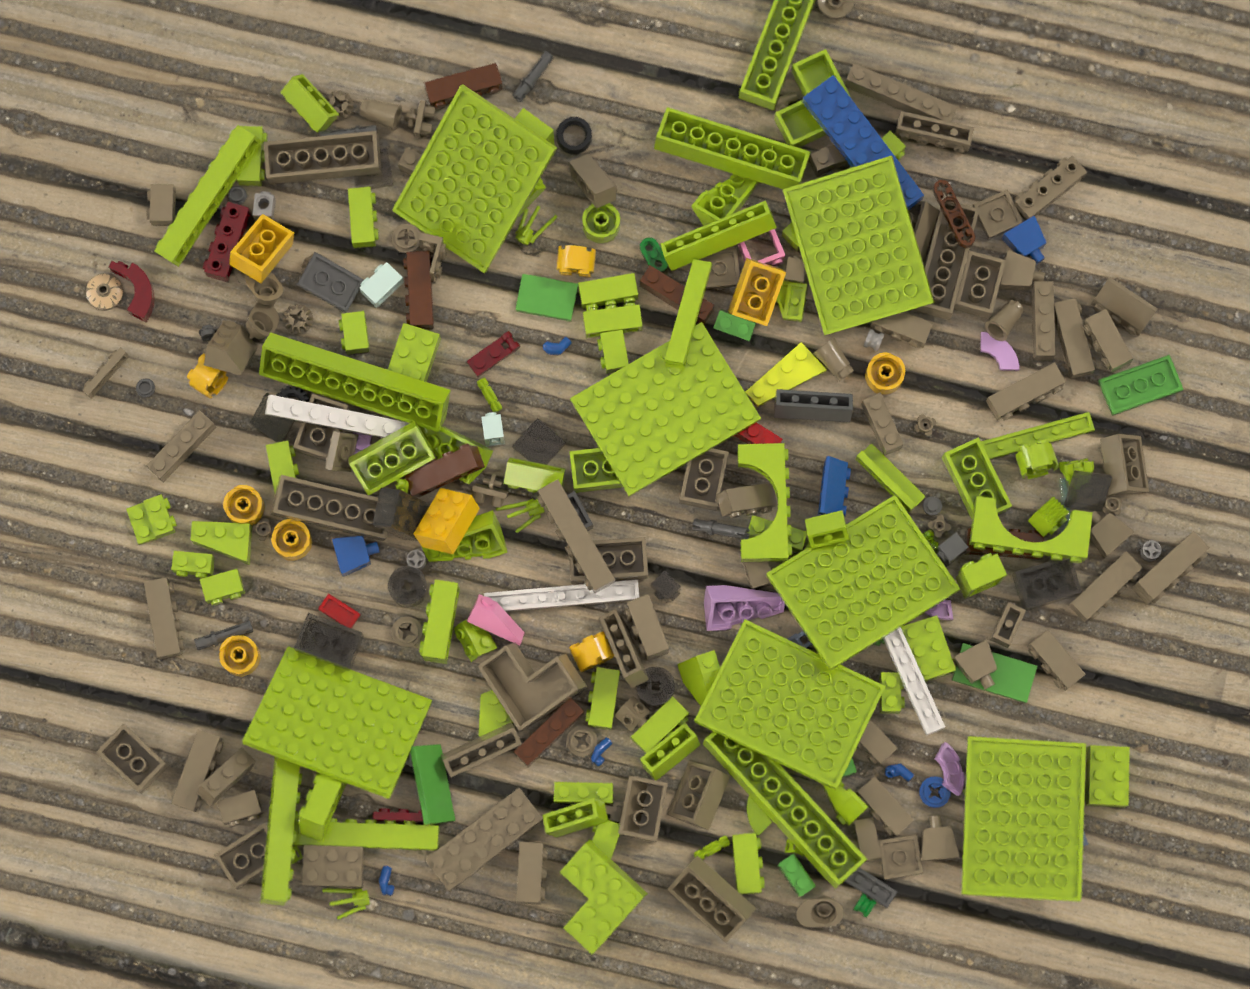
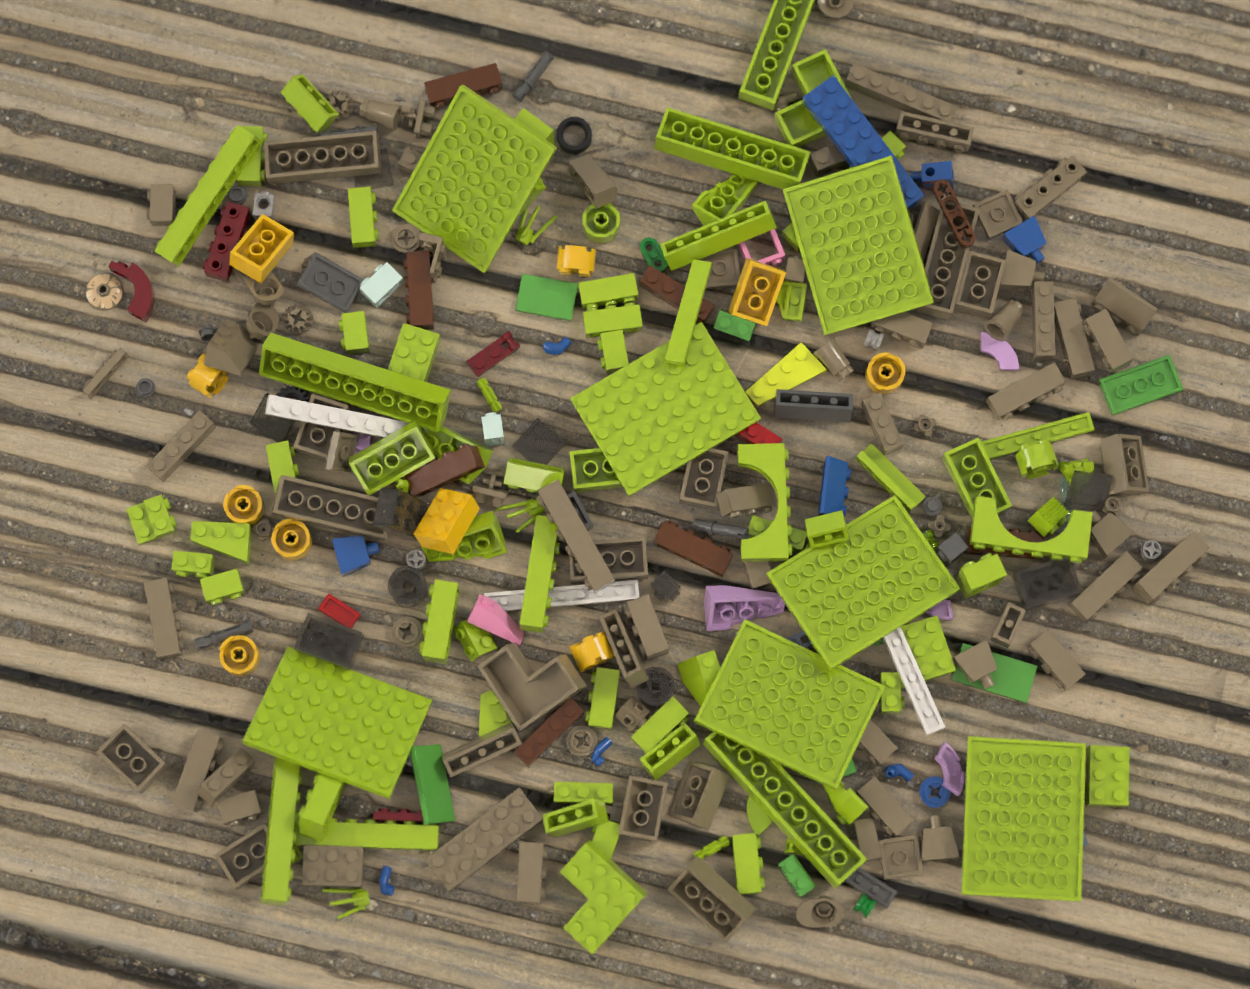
none -> lime brick [519,515,560,633]
none -> reddish brown brick [653,520,733,578]
none -> blue torso [911,161,954,189]

